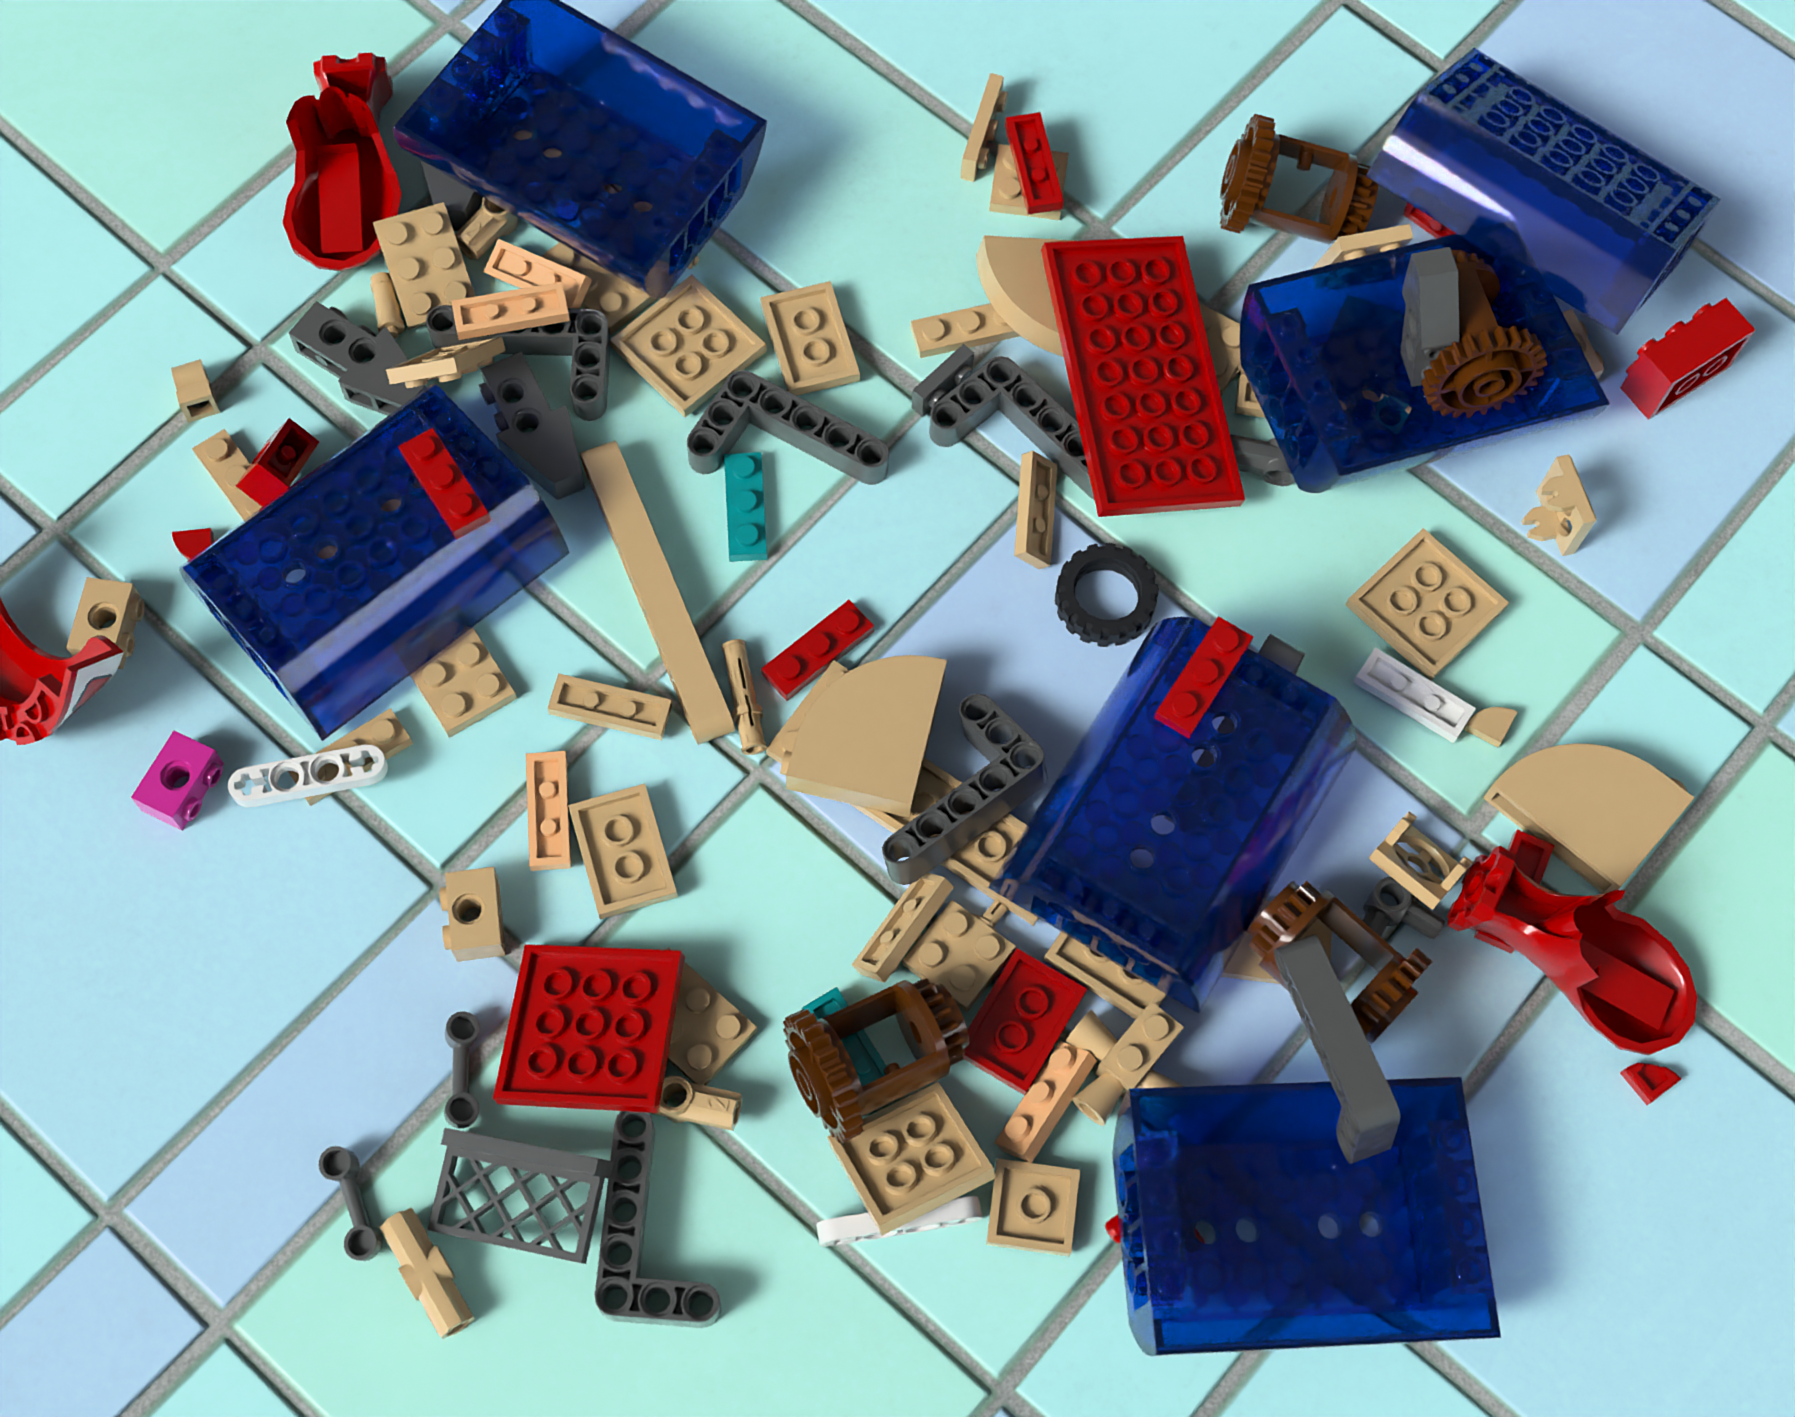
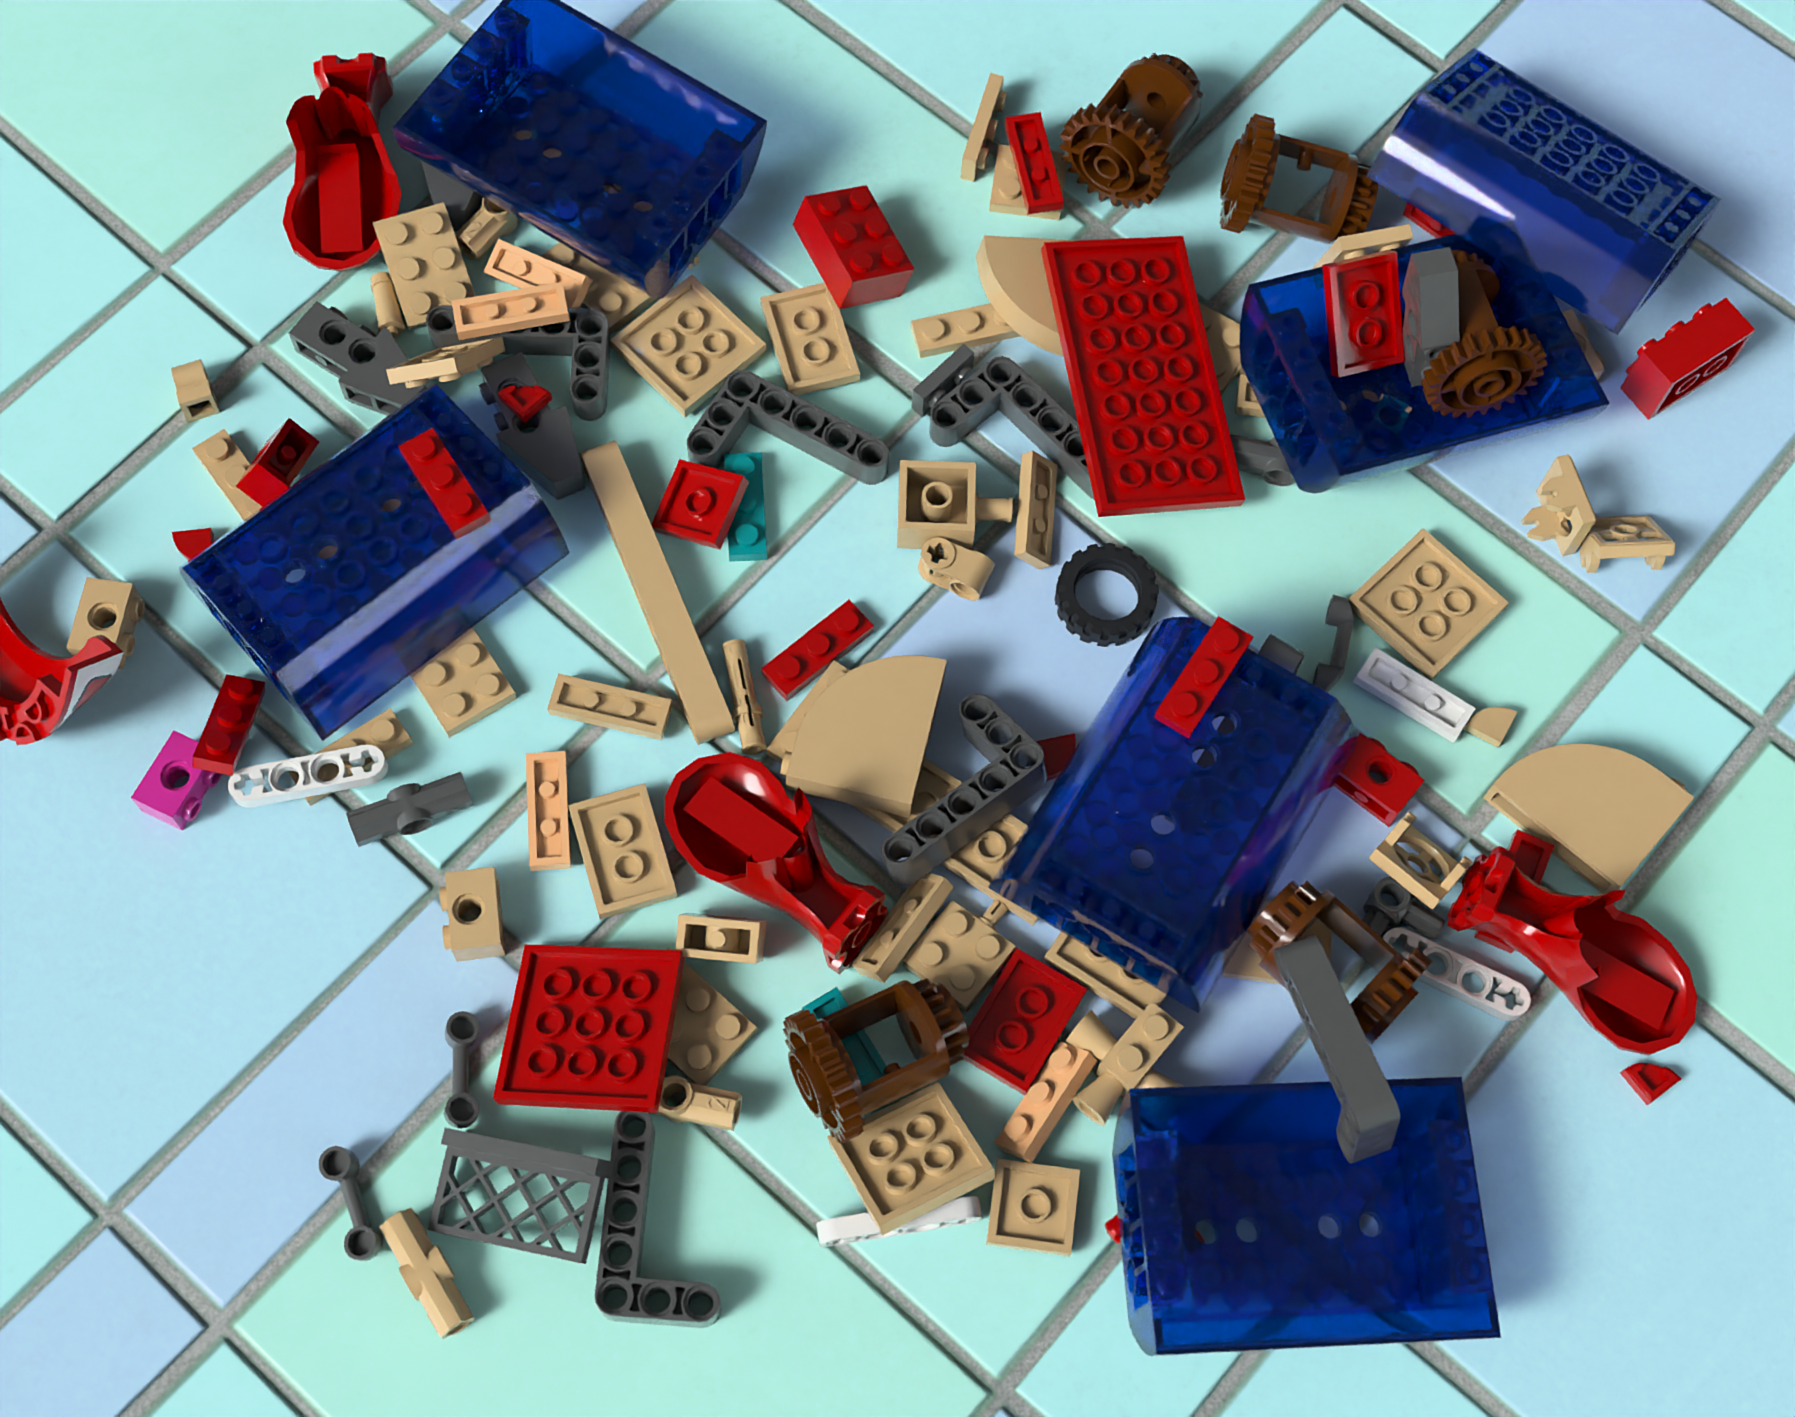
none -> red plate [192,674,265,776]
none -> dark grey piece [346,772,473,847]
none -> red tile [498,385,552,423]
none -> red plate [651,459,749,550]
none -> red animal [664,752,888,975]
none -> tan brick [675,913,767,964]
none -> red brick [792,185,915,309]
none -> tan brick [897,460,1013,550]
none -> tan piece [918,537,994,601]
none -> red tile [1037,733,1076,781]
none -> reddish brown piece [1059,53,1203,209]
none -> dark grey bar [1311,595,1354,695]
none -> red plate [1322,250,1405,378]
none -> red brick [1326,732,1425,827]
none -> white beam [1382,927,1531,1021]
none -> tan piece [1580,515,1676,573]

